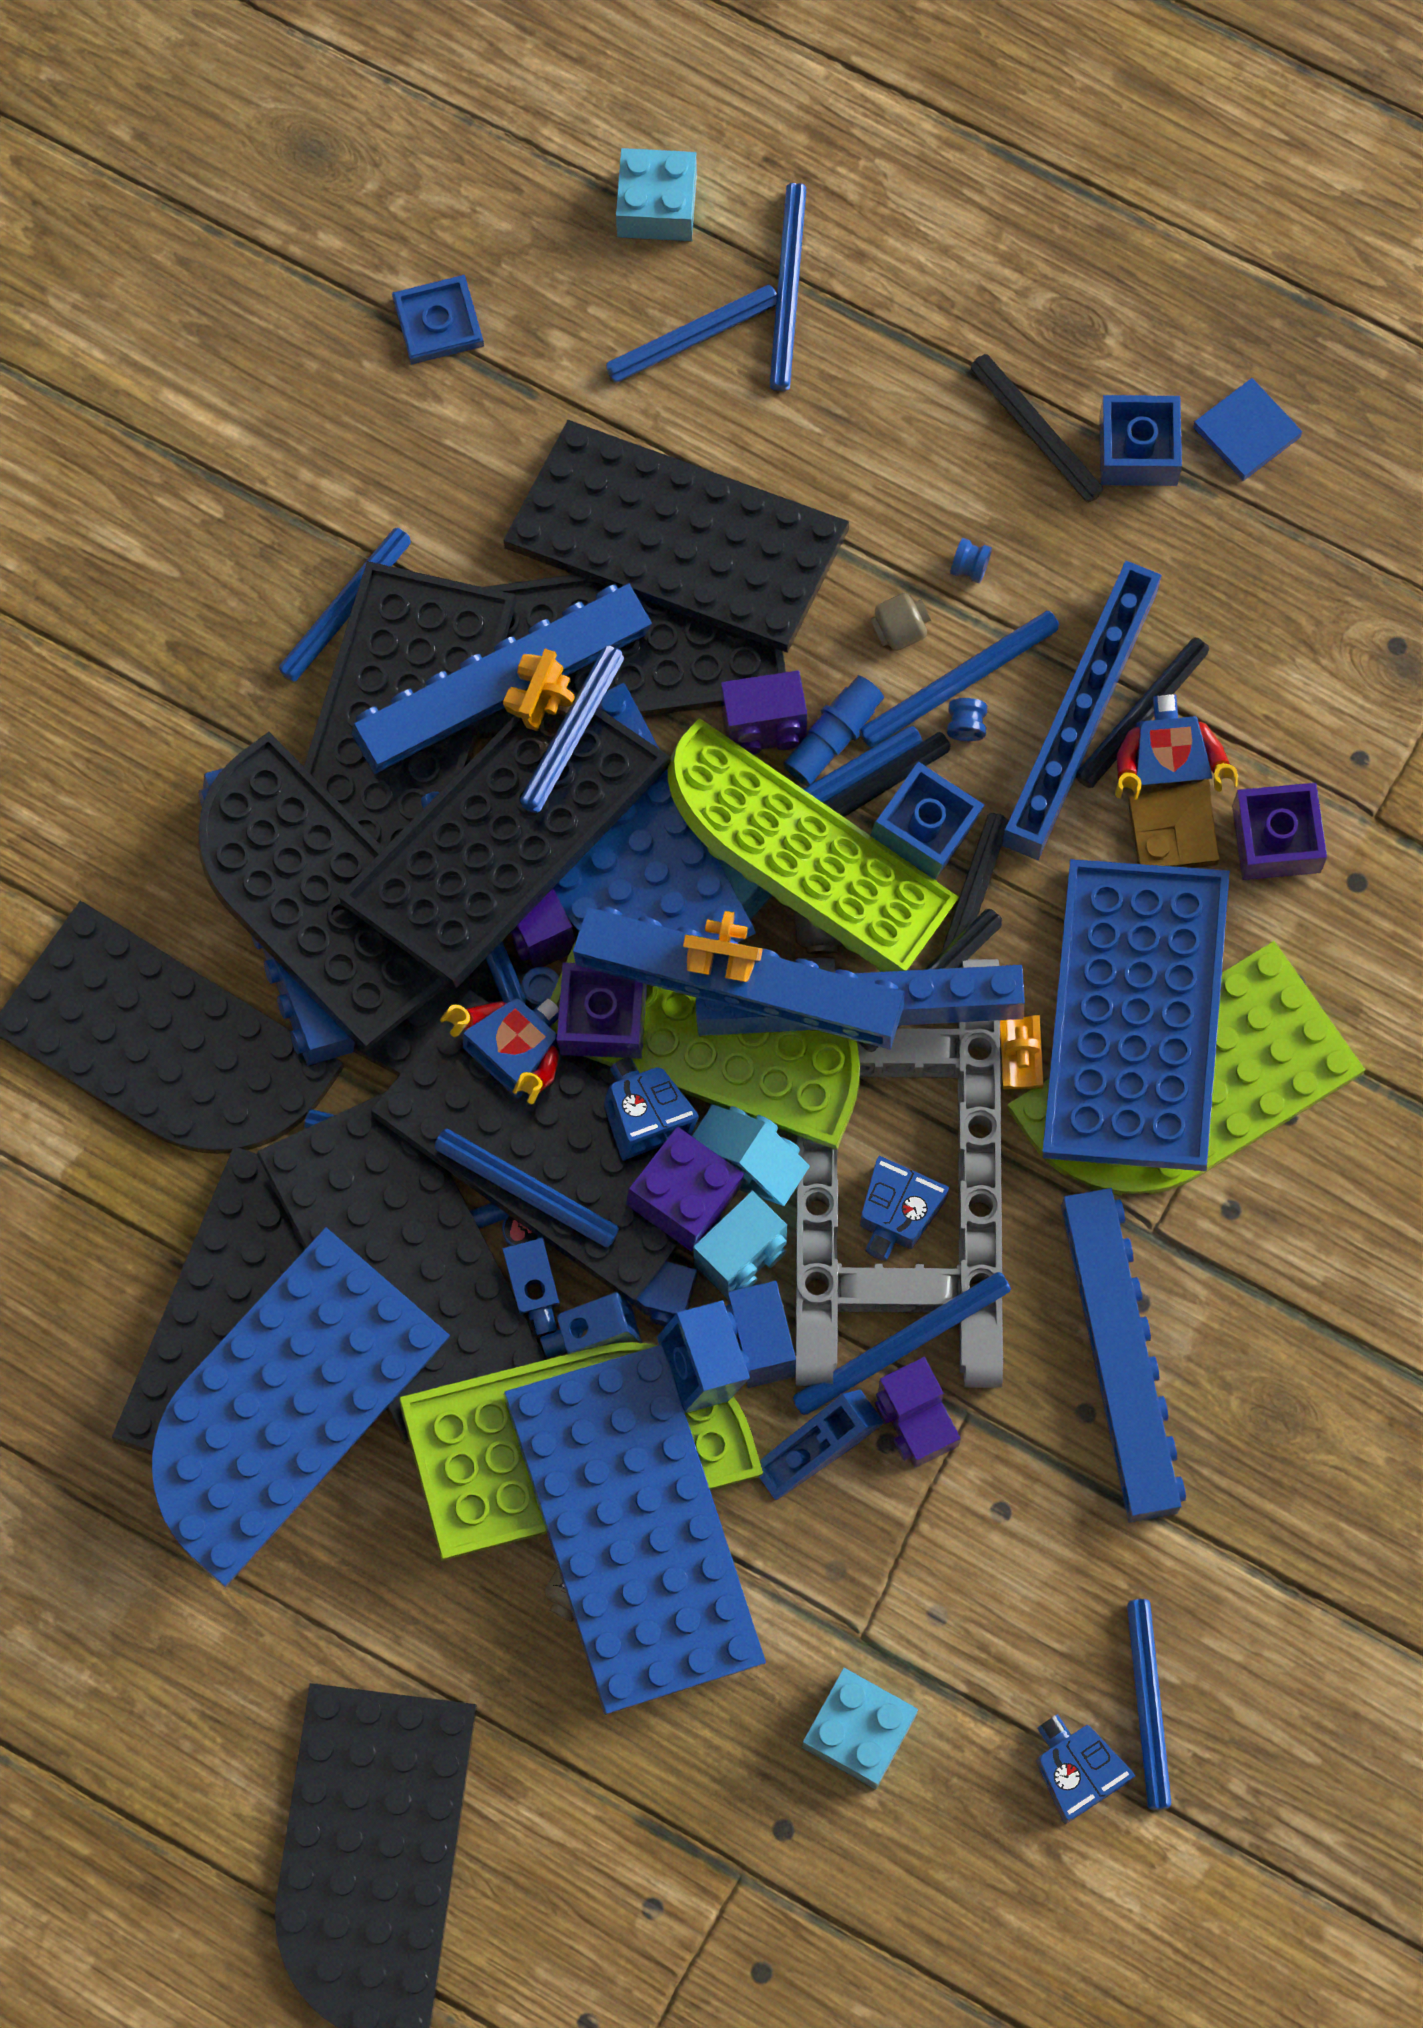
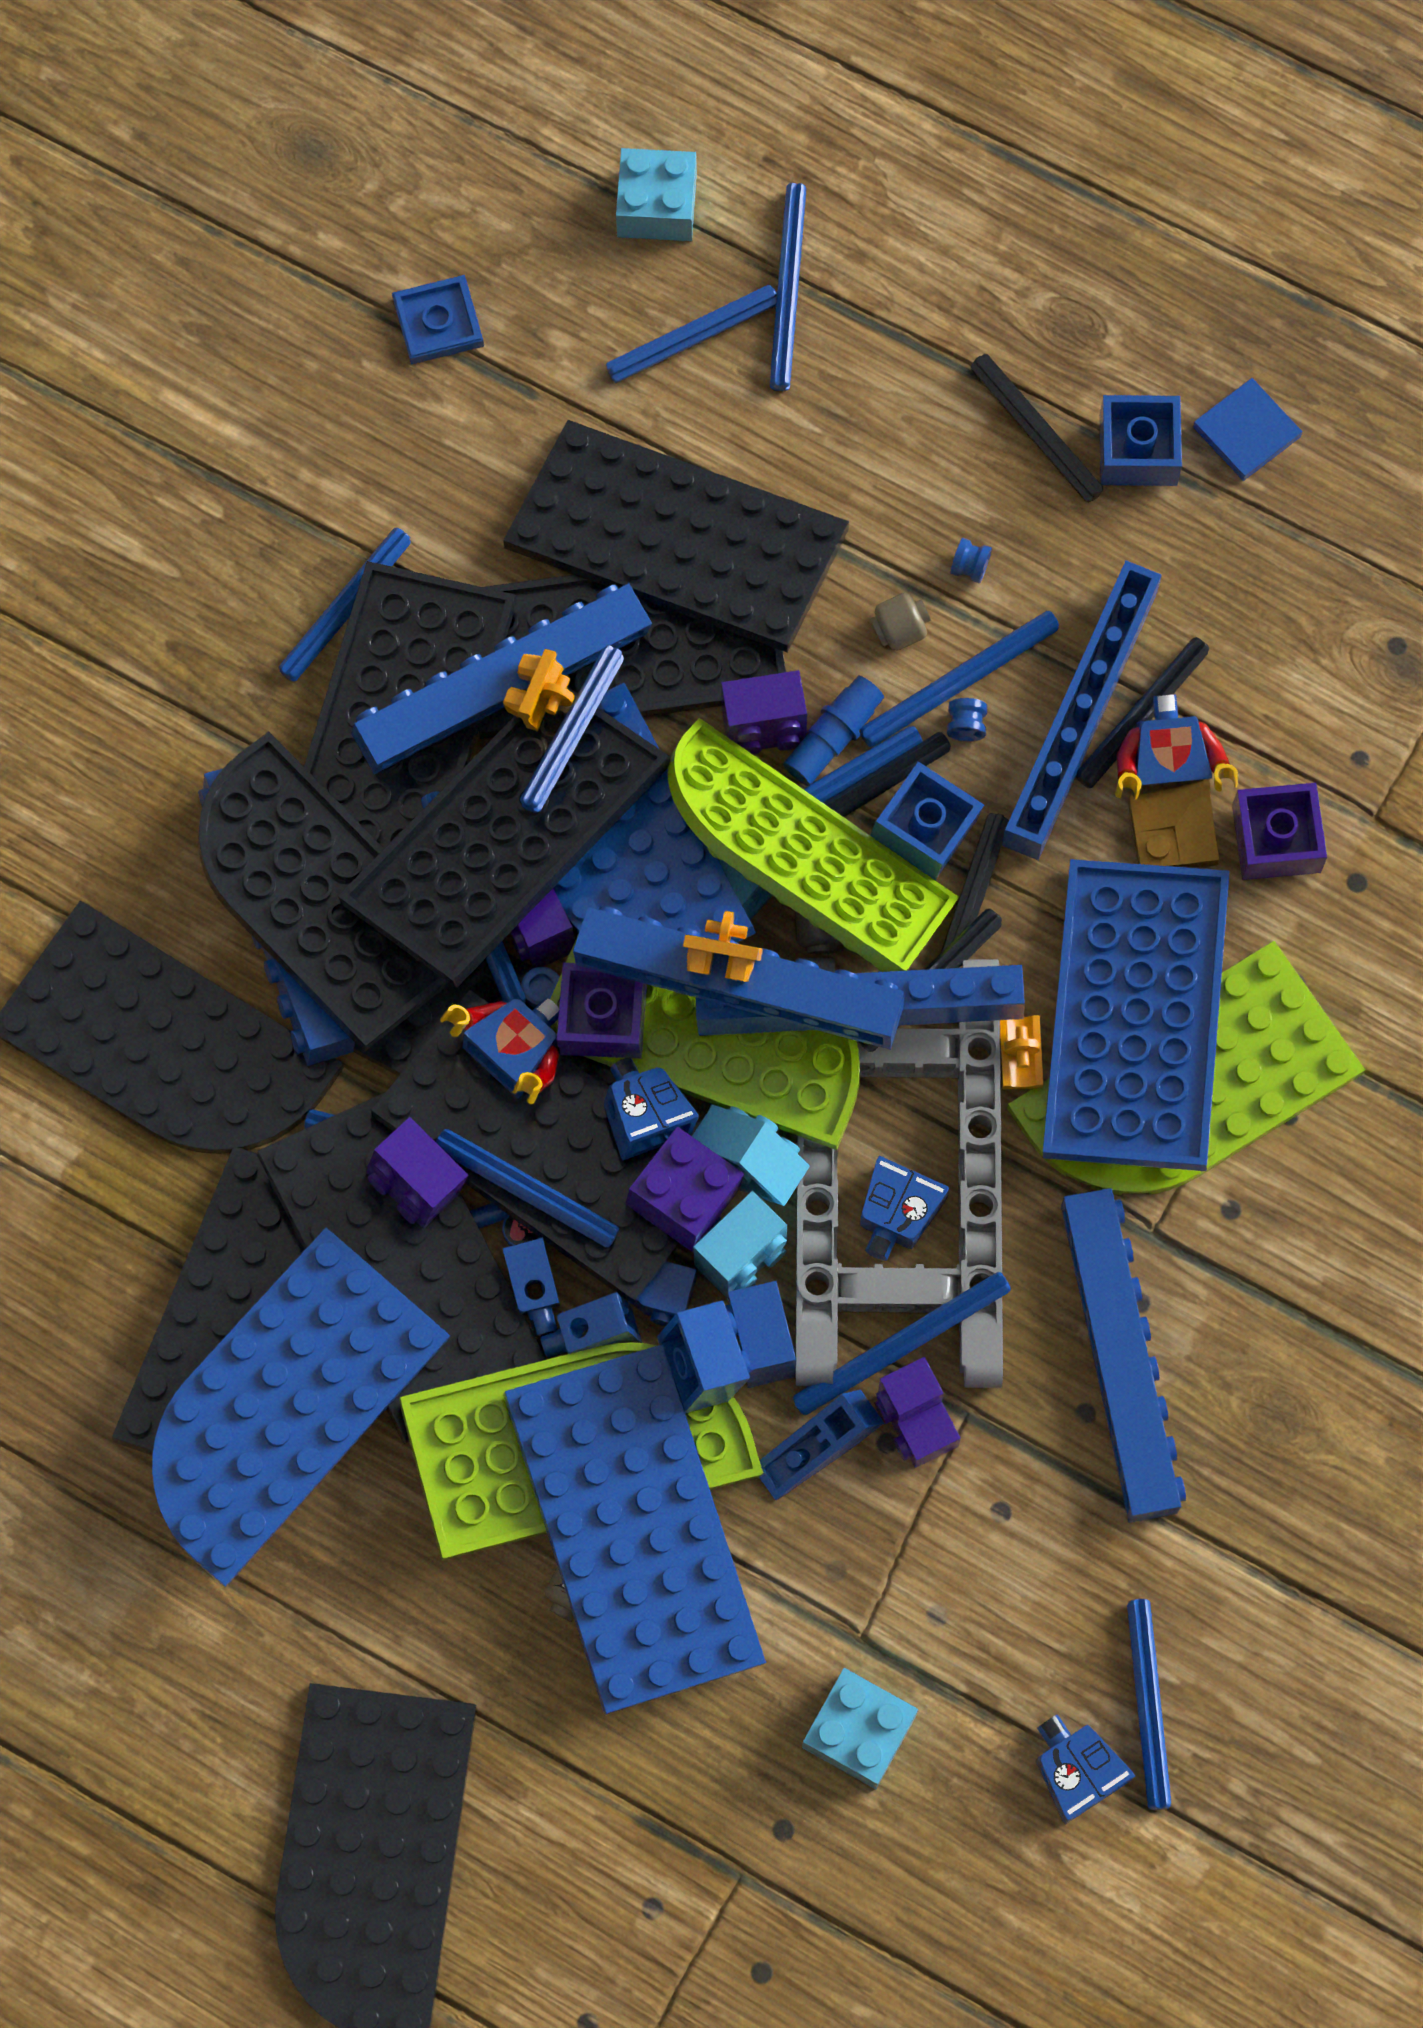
none -> dark purple brick [366,1117,468,1229]

